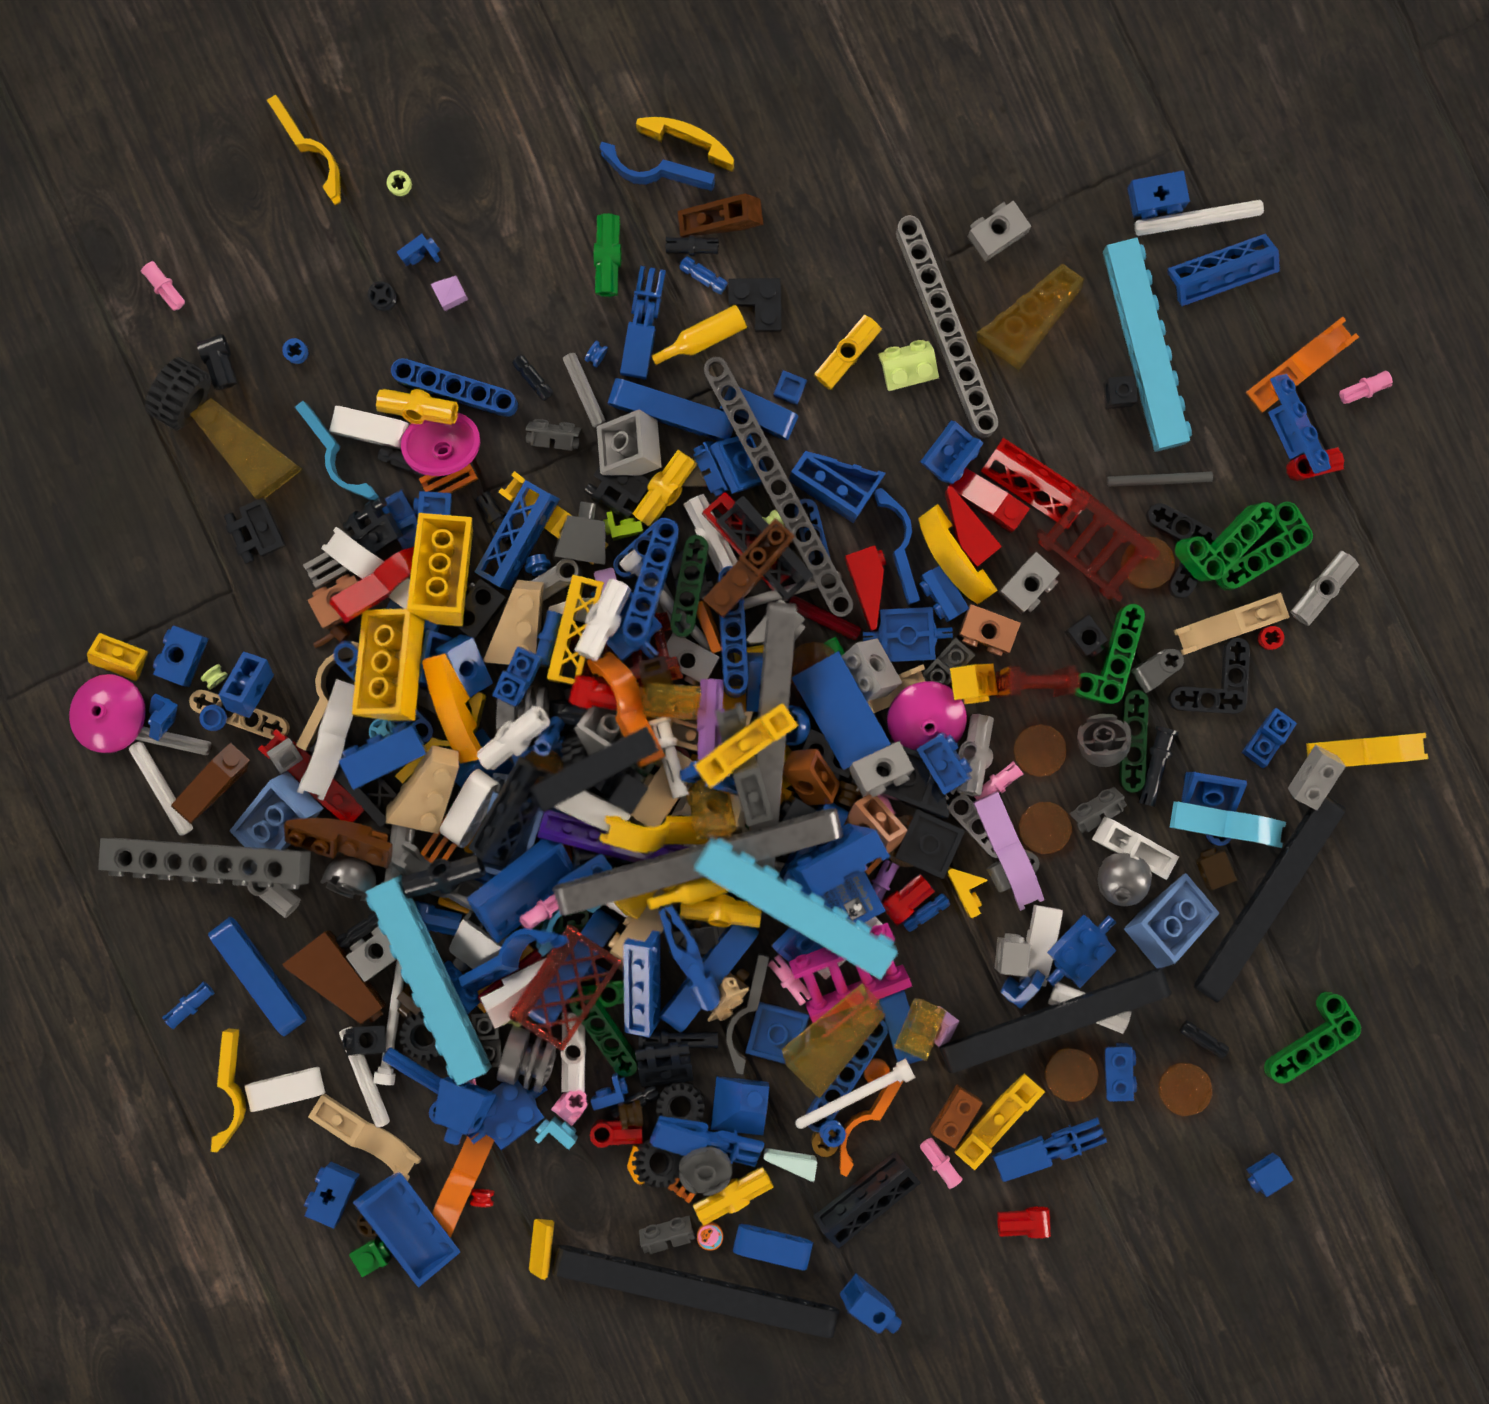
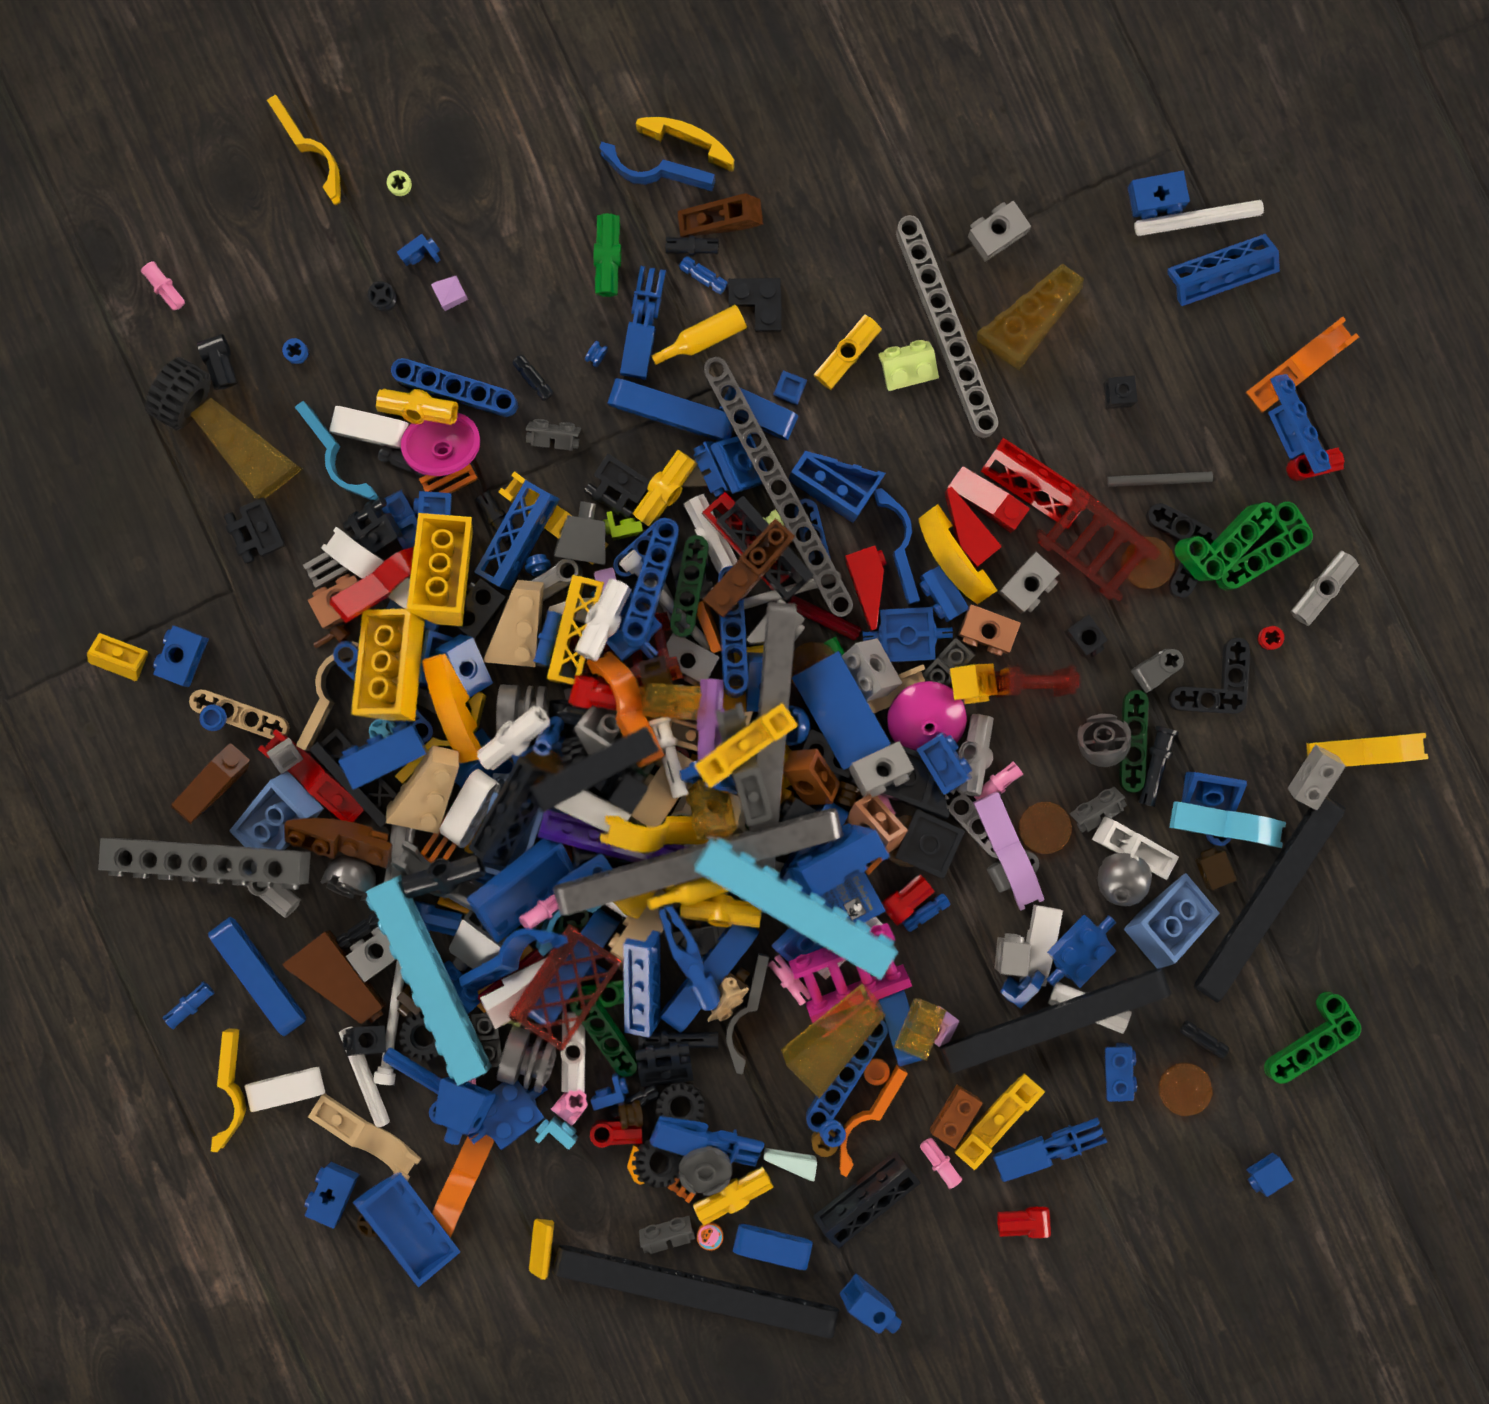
dark pink dish [69,674,145,753] -> none
white axle [129,742,193,836] -> none
light grey axle [135,727,211,755] -> none
blue bracket [148,694,178,741] -> none
yellowish green bush [201,664,228,689] -> none
blue brick [218,651,274,718] -> none
white piece [297,679,355,800] -> none
green bracket [349,1236,391,1277] -> none
red bush [470,1189,494,1207] -> none
blue slope [493,647,543,707] -> none
light grey axle [563,353,605,427] -> none
light grey slope [597,409,662,476] -> none
blue slope [711,1076,769,1135] -> none
blue tile [745,1001,810,1067] -> none
white piece [795,1059,915,1129] -> none
medium lavender axle [871,859,899,901] -> none
blue bracket [920,420,983,484] -> none
yellow slope [947,867,987,919] -> none
clear orange tile [1013,724,1066,777] -> none
clear orange tile [1045,1048,1099,1102] -> none
green beam [1070,604,1145,704] -> none
medium azure brick [1103,237,1192,452] -> none
tan piece [1174,593,1289,655] -> none
blue slope [1242,708,1297,768] -> none
bright pink axle [1339,371,1393,404] -> none

